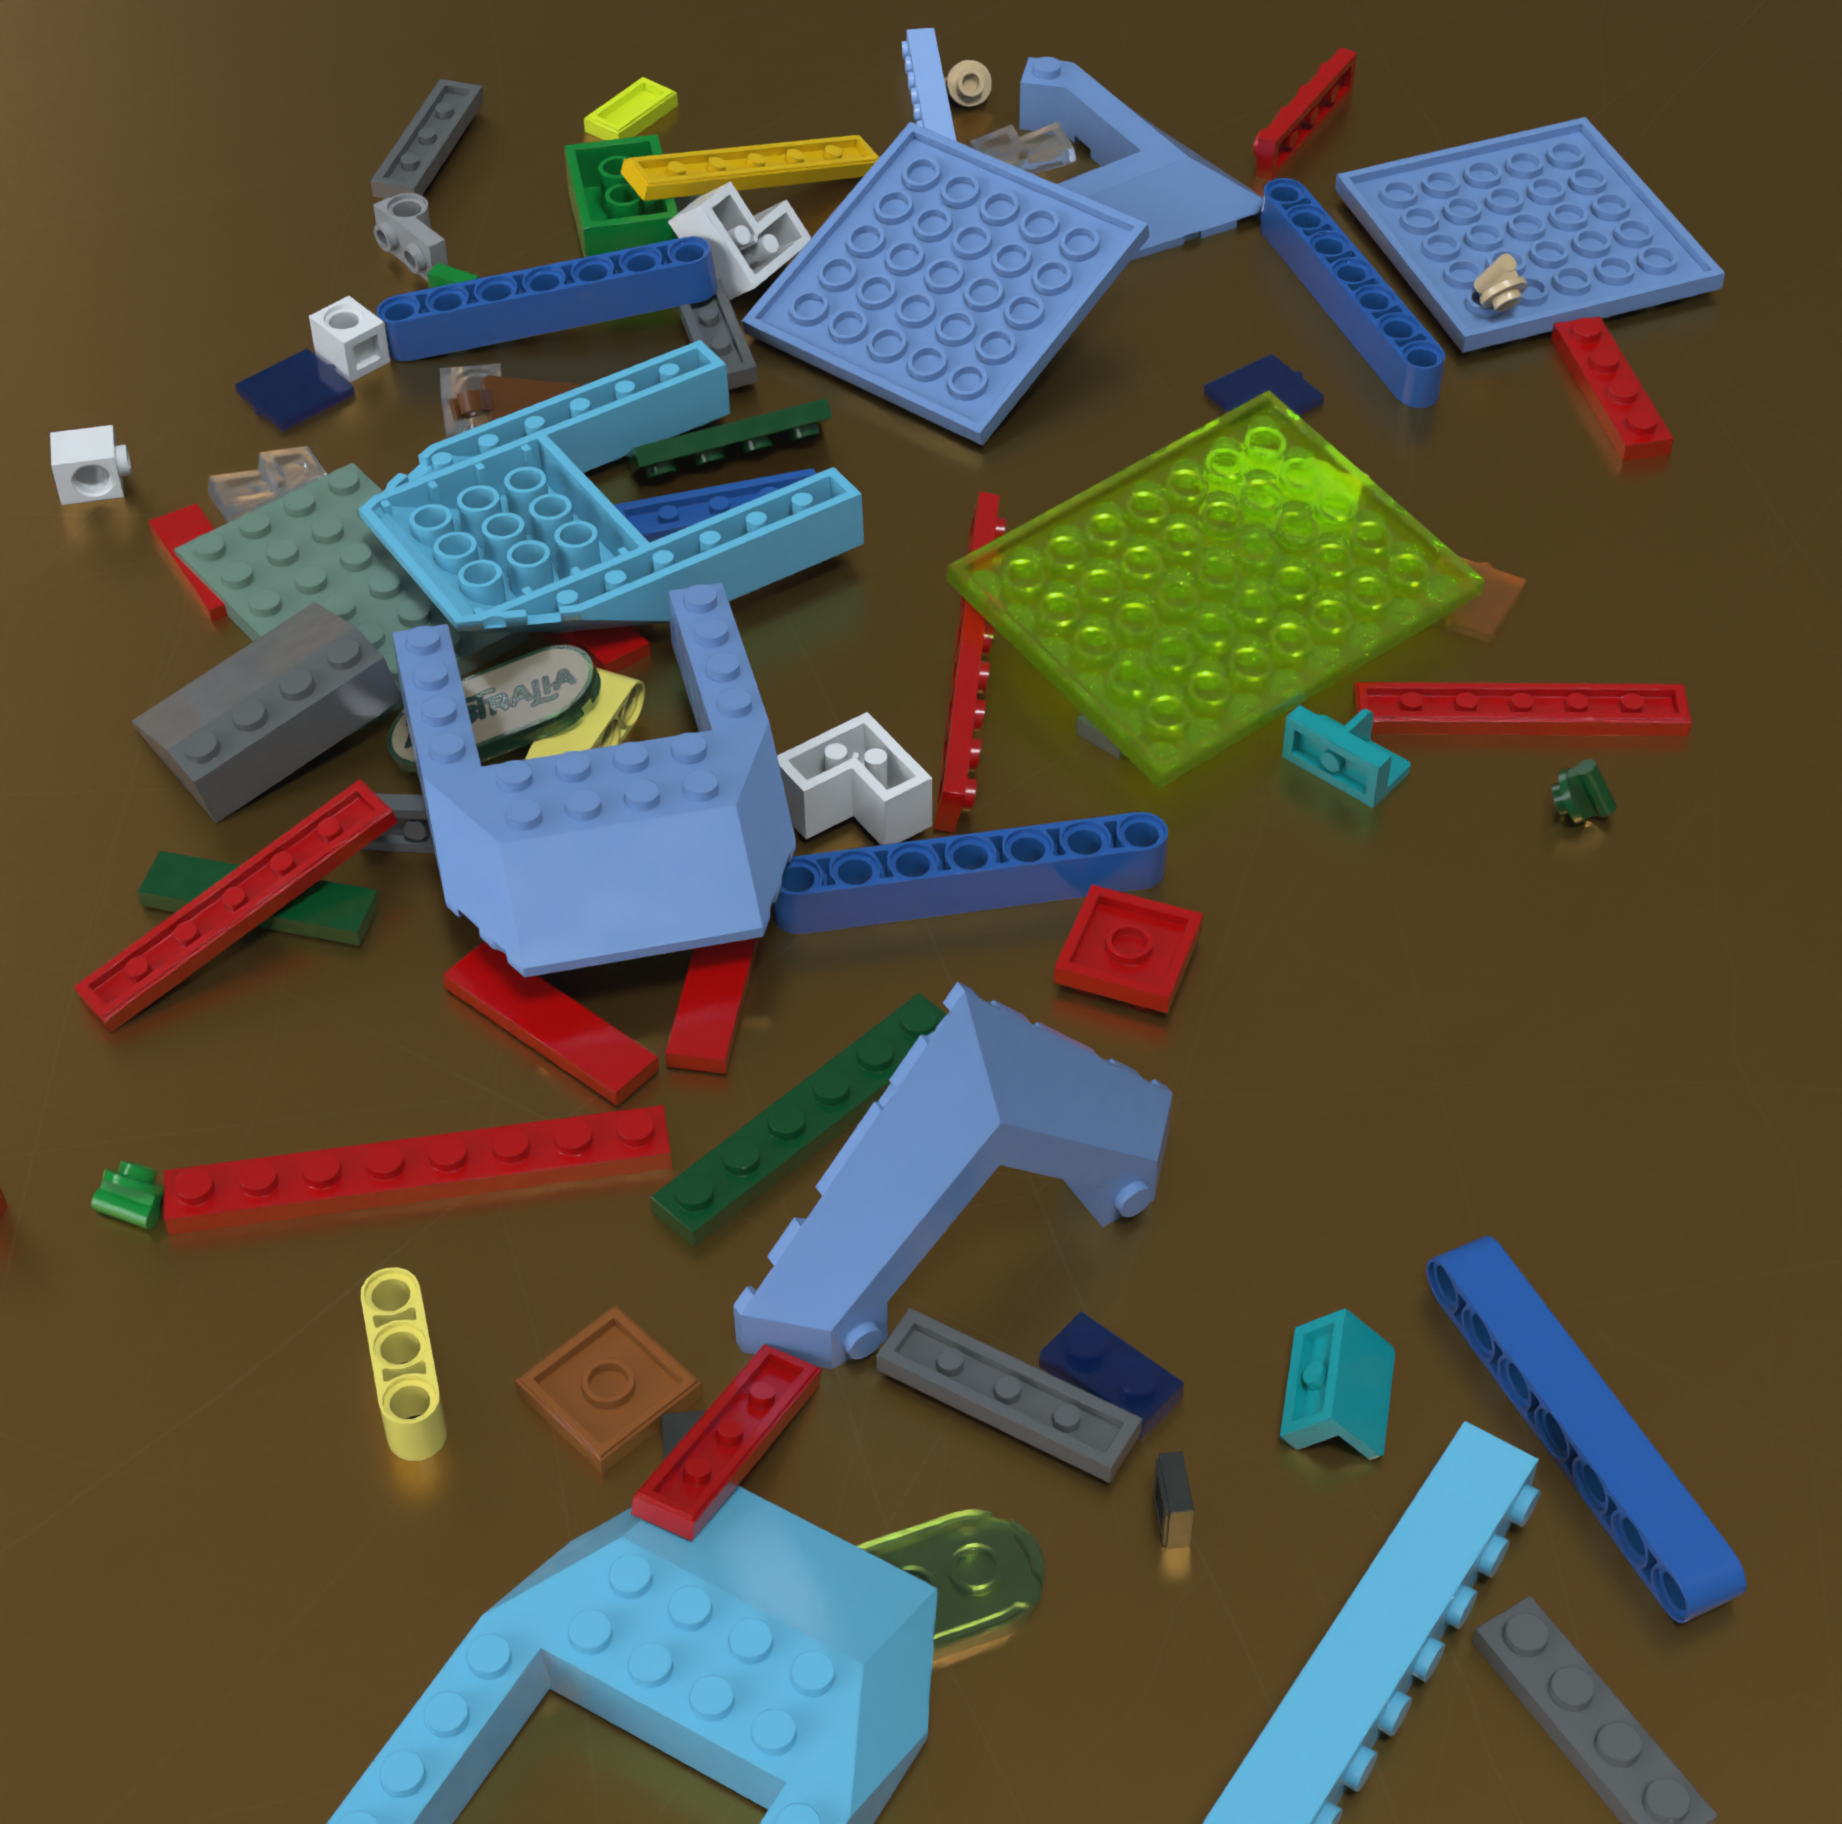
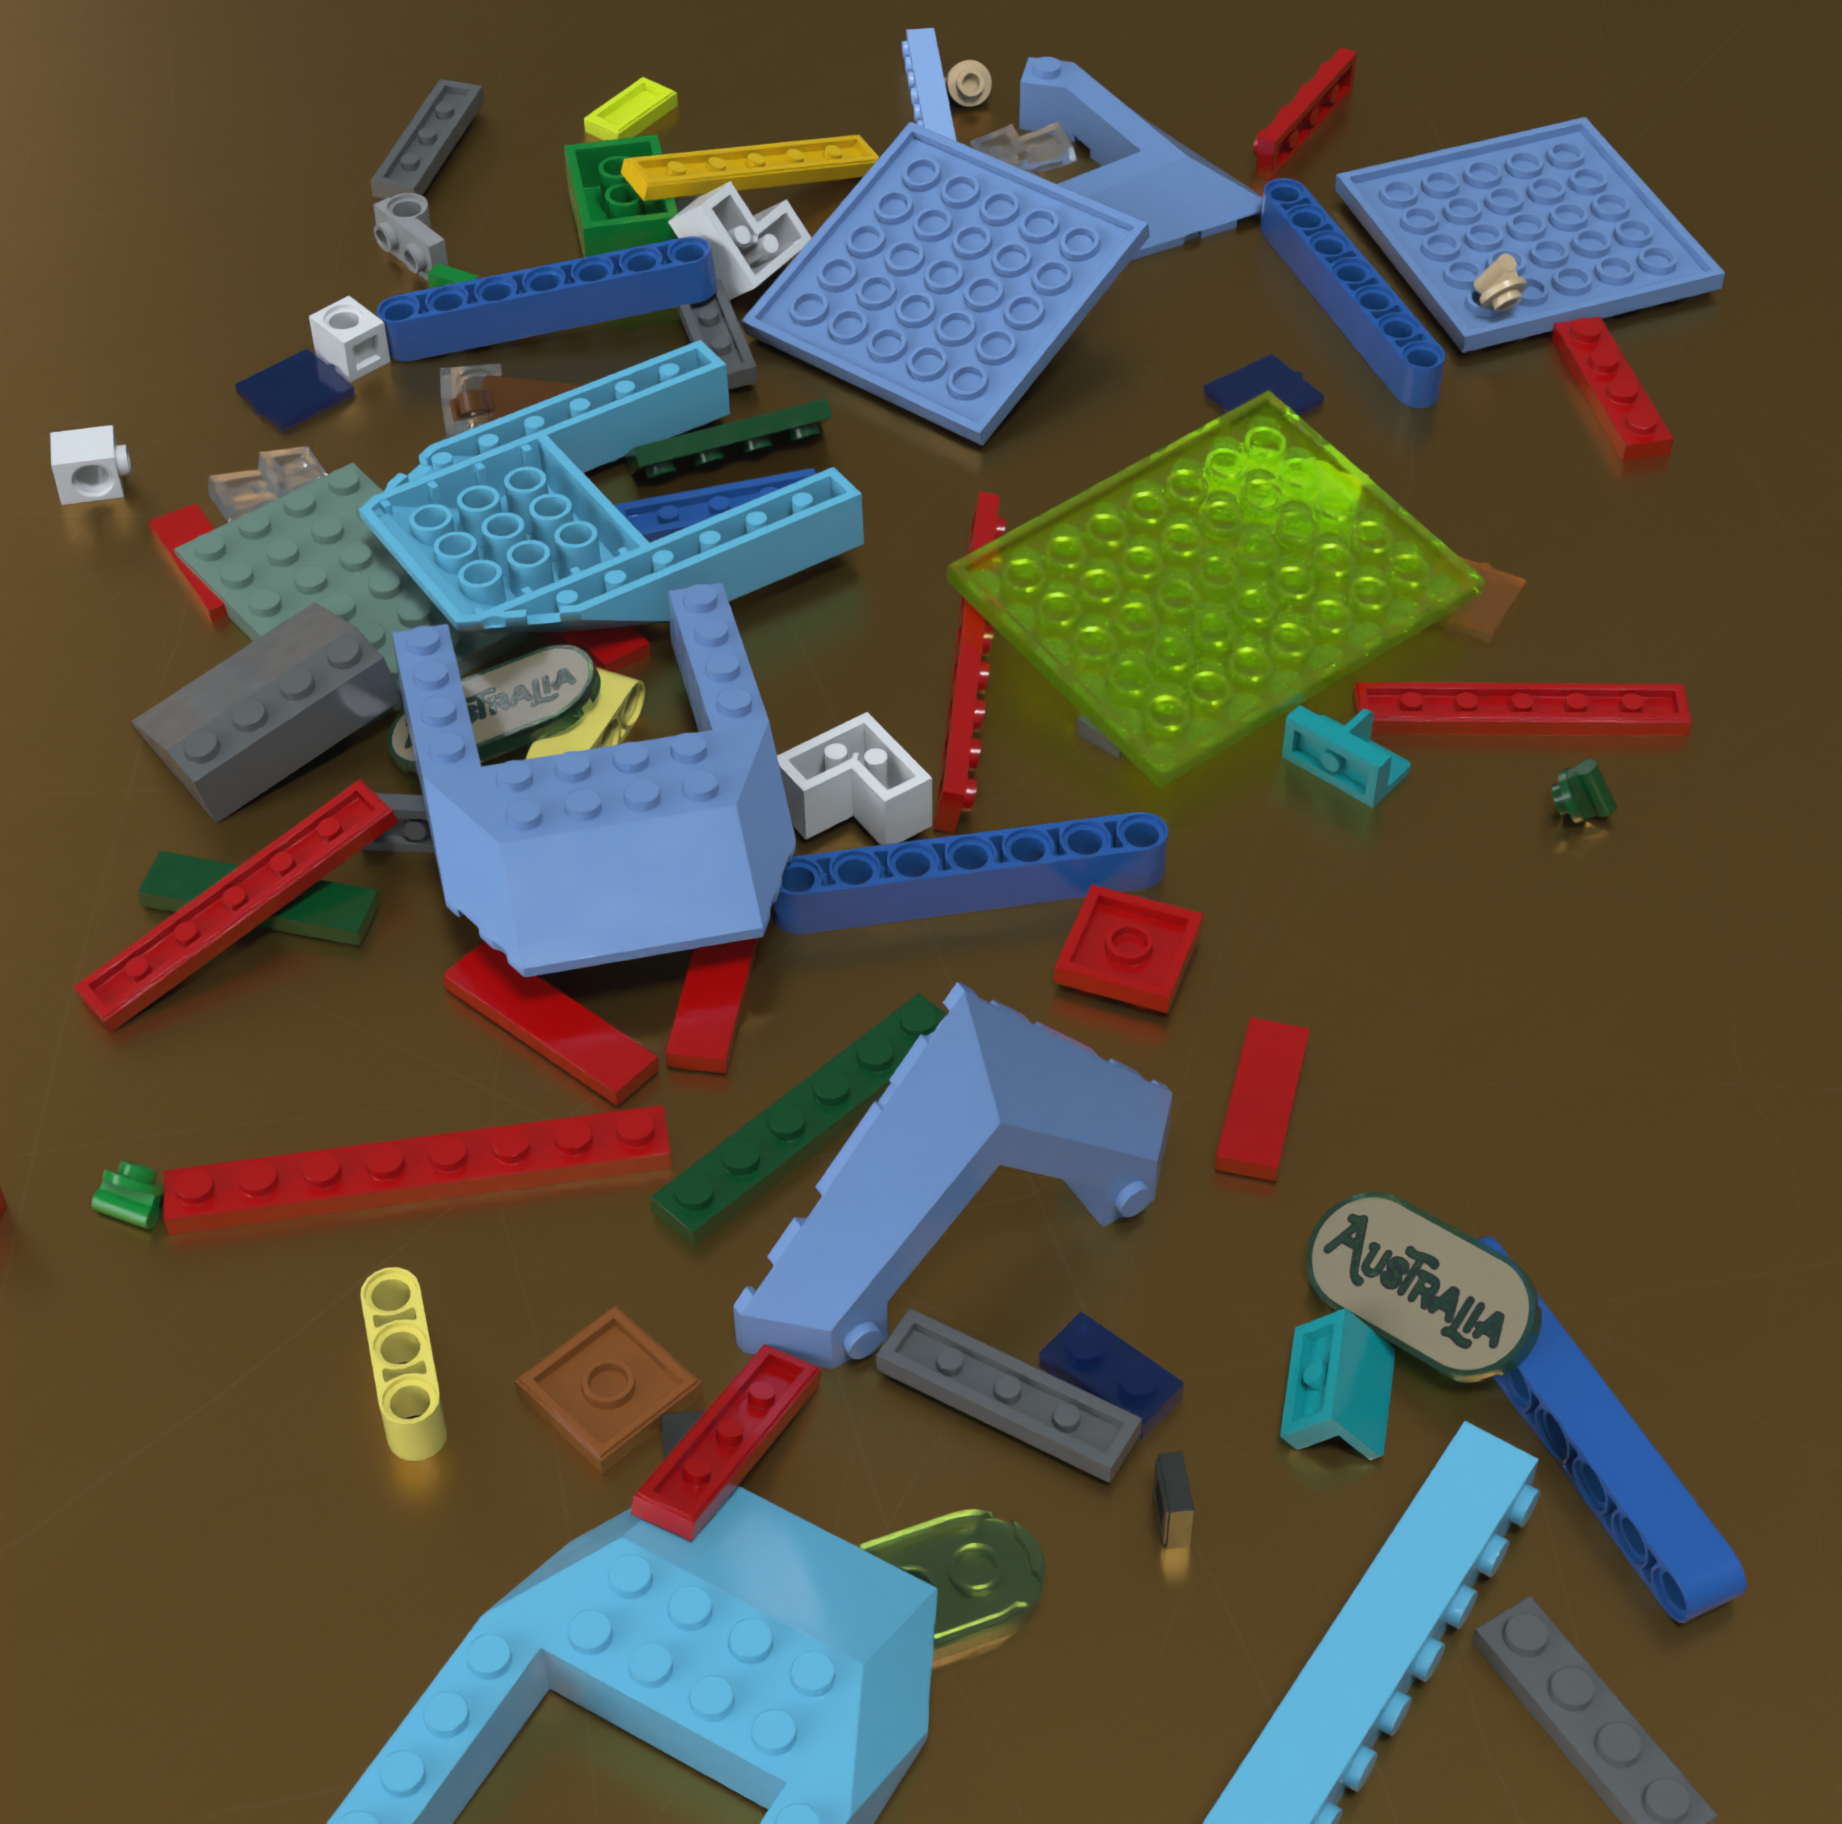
none -> red tile [1215,1017,1310,1182]
none -> dark tan tile [1306,1192,1542,1383]

